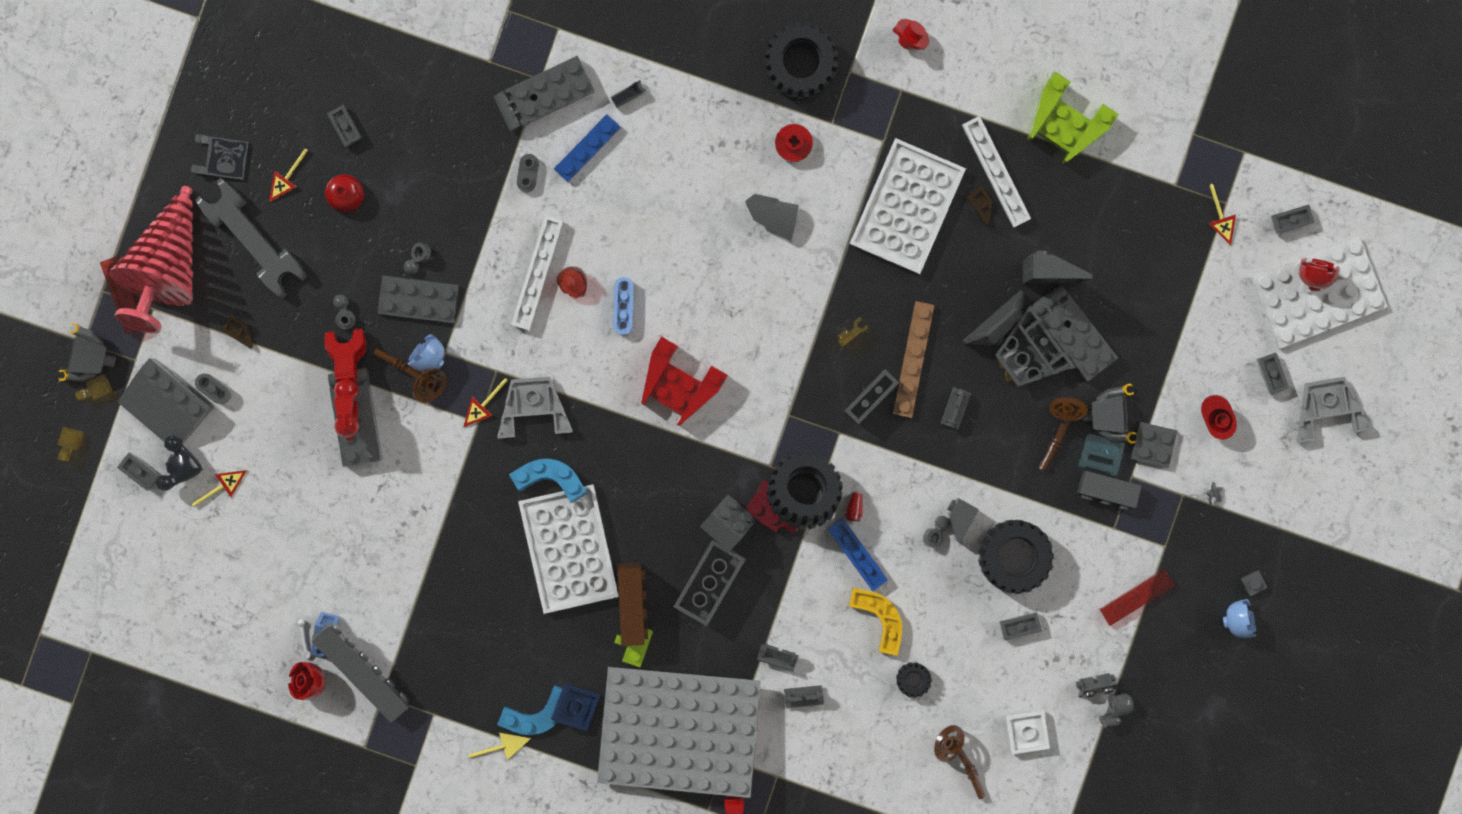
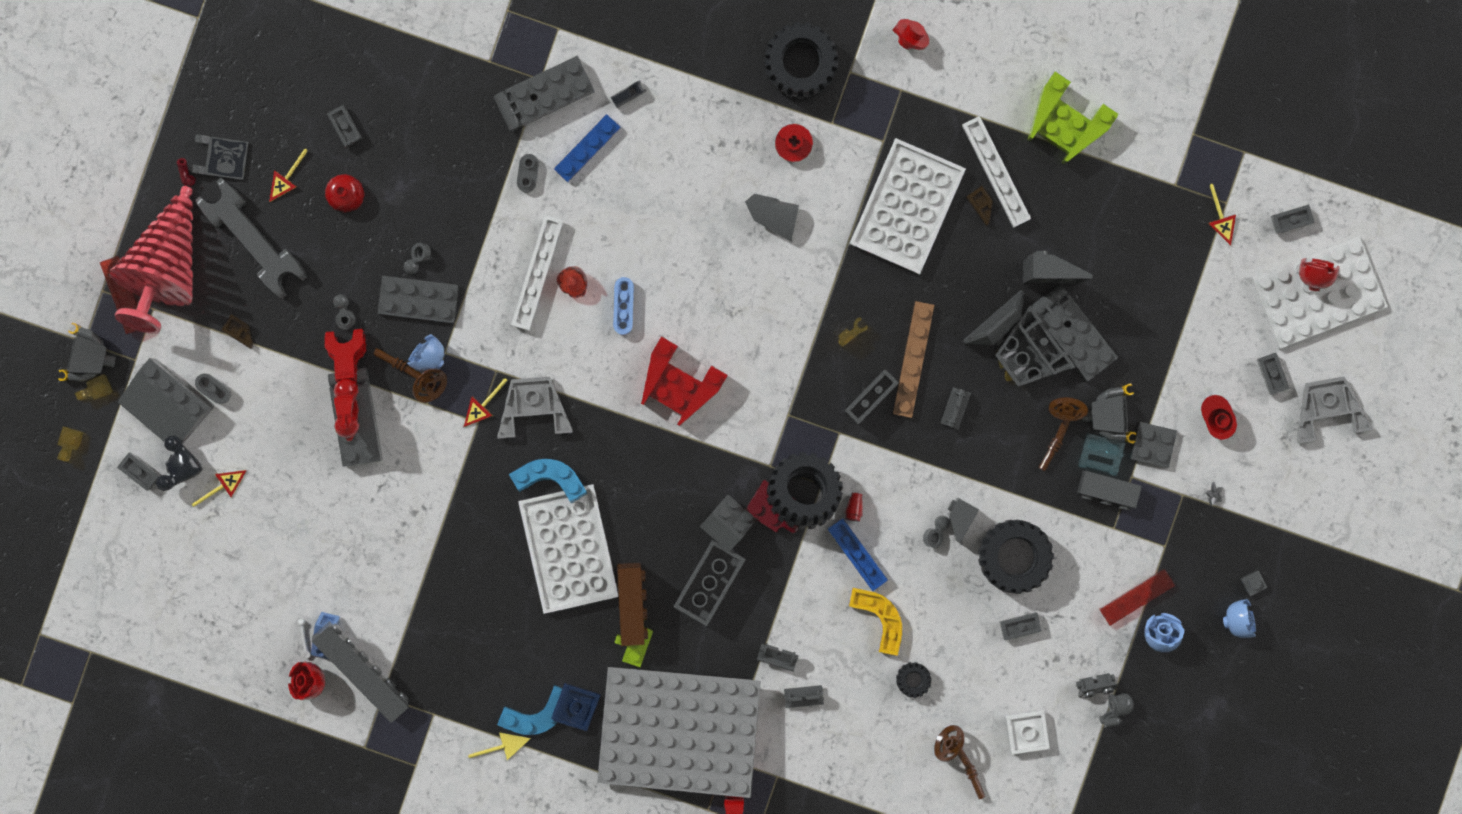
none -> dark red arm [177,158,195,186]
none -> light blue cylinder [1144,613,1184,653]

